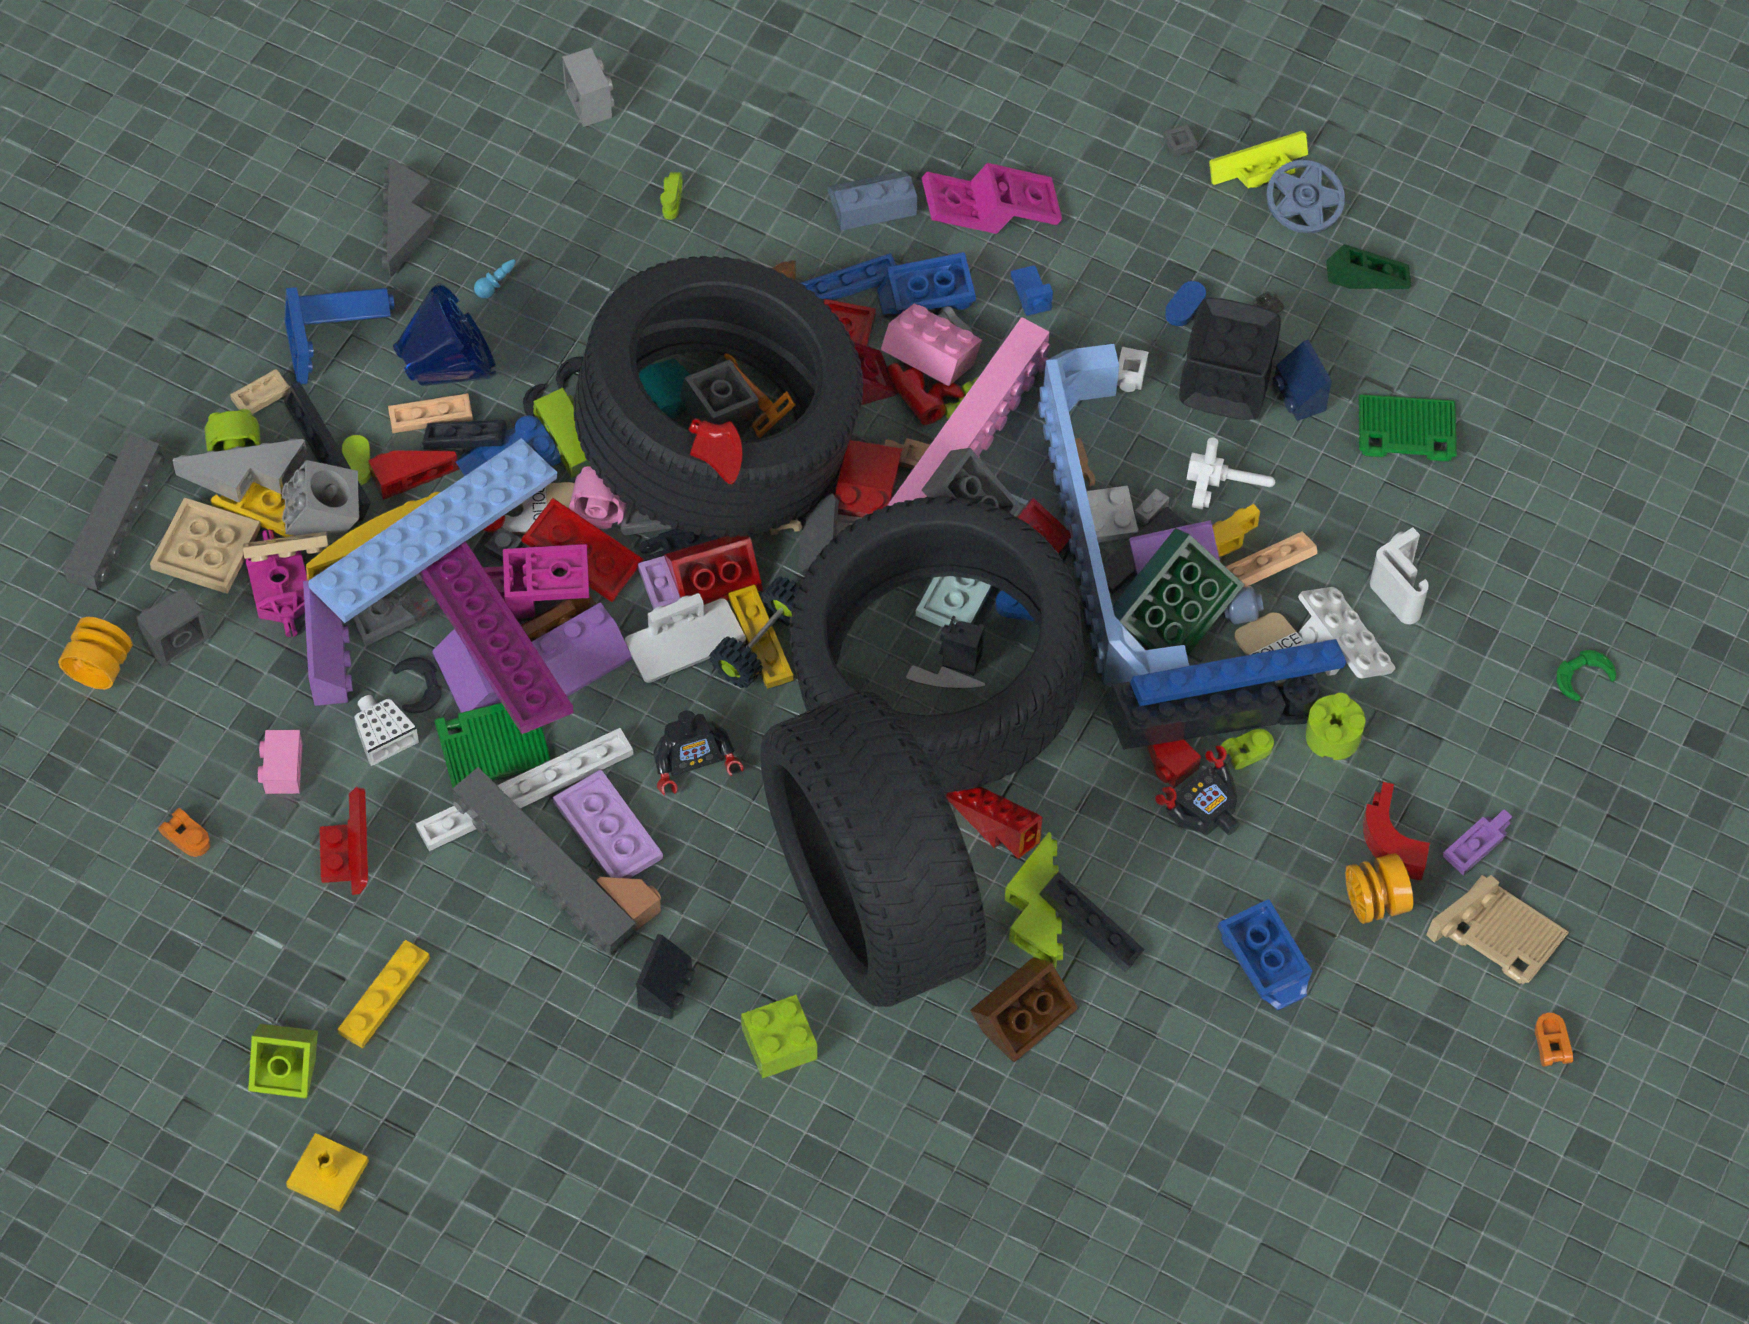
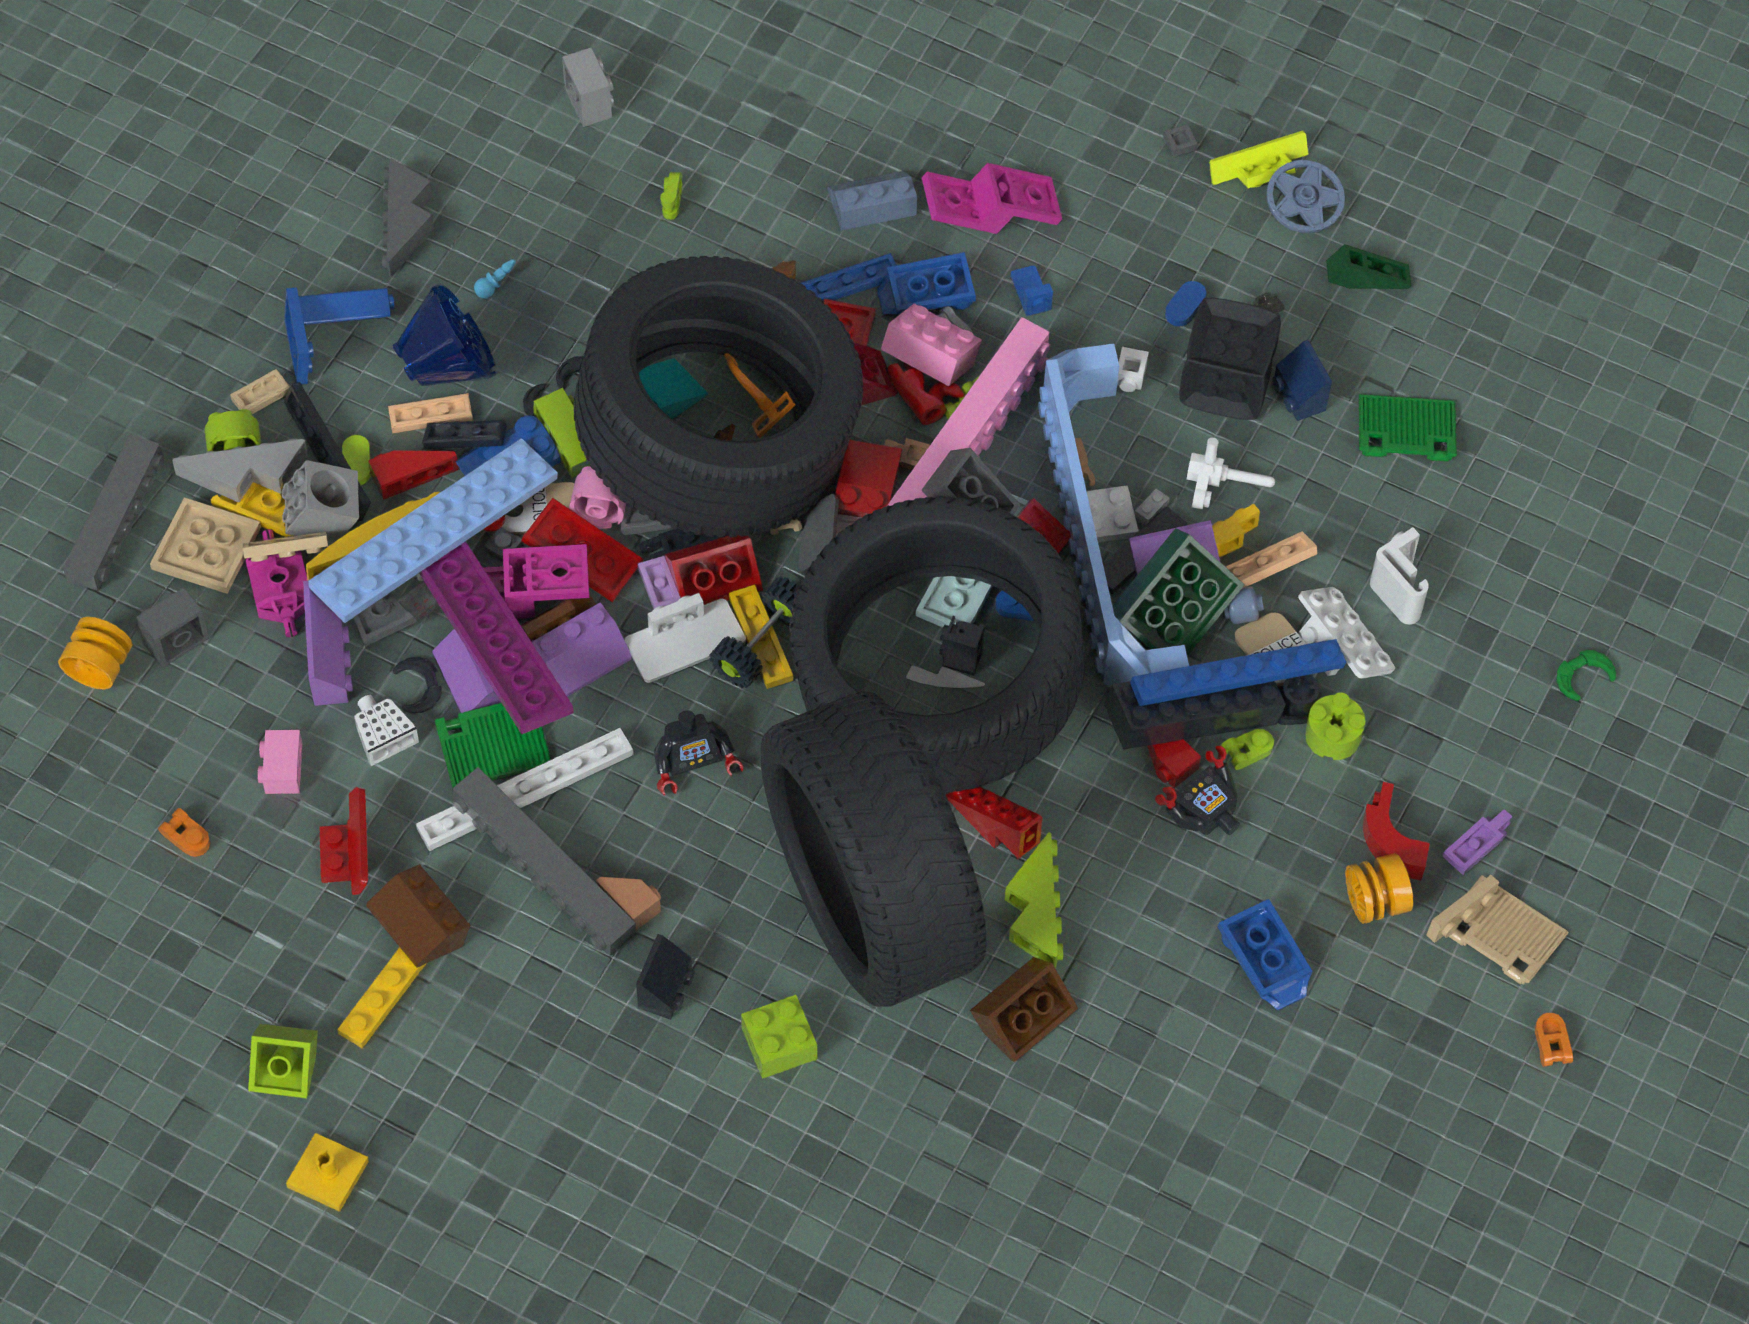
lavender plate [553,769,663,879] -> none
dark grey brick [679,360,759,426] -> none
red arm [689,418,742,484] -> none
black plate [1039,872,1145,972] -> none
none -> reddish brown slope [366,864,471,968]

